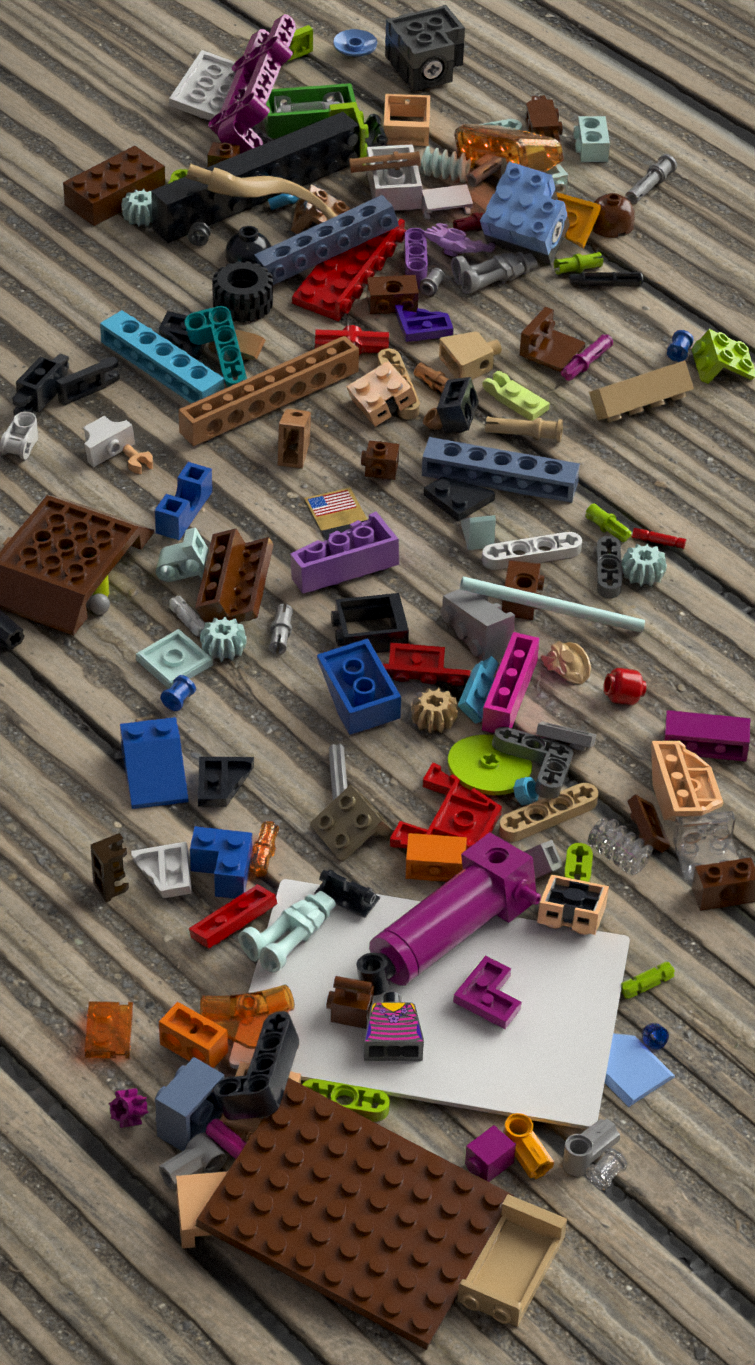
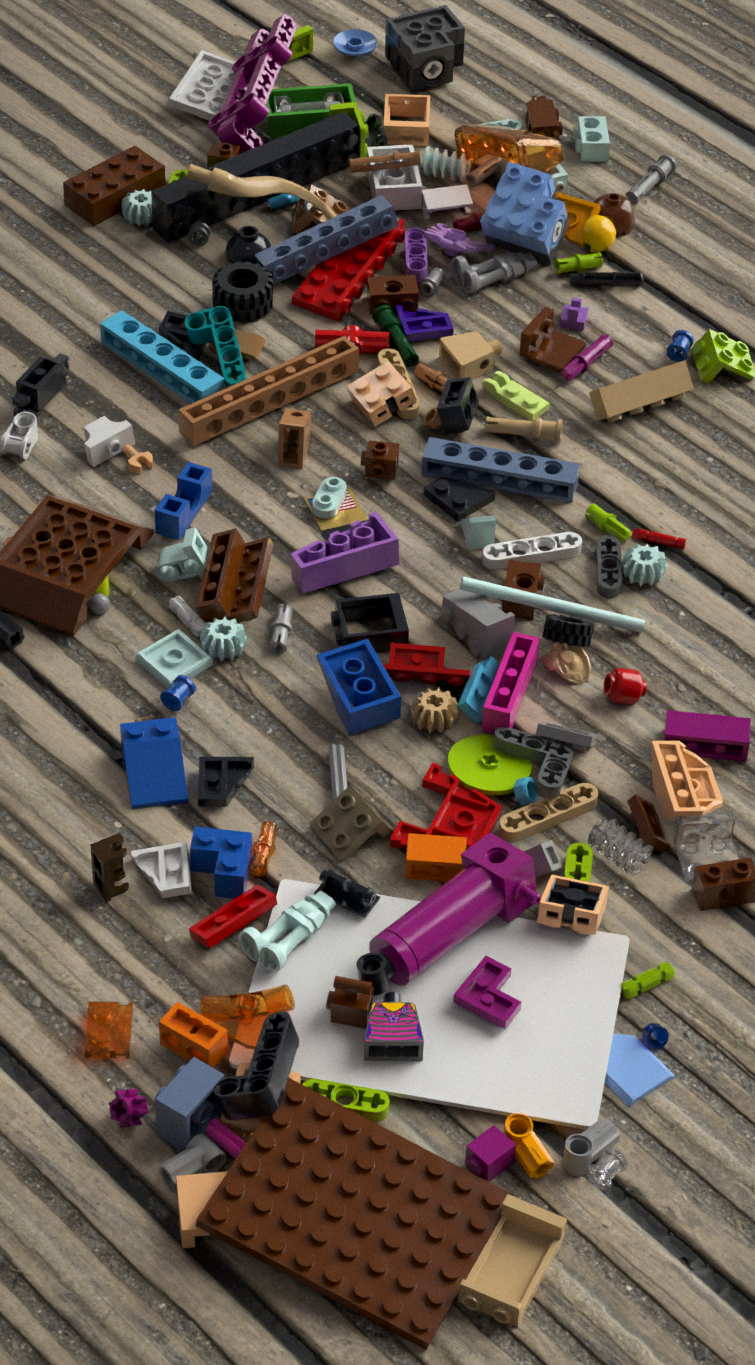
black hinge [56,357,120,405] -> none
none -> light aqua plate [312,477,347,519]
none -> dark green pin [372,305,419,367]
none -> black tyre [542,614,594,647]
none -> medium lavender tile [560,297,589,331]
none -> yellow hair [583,215,616,253]

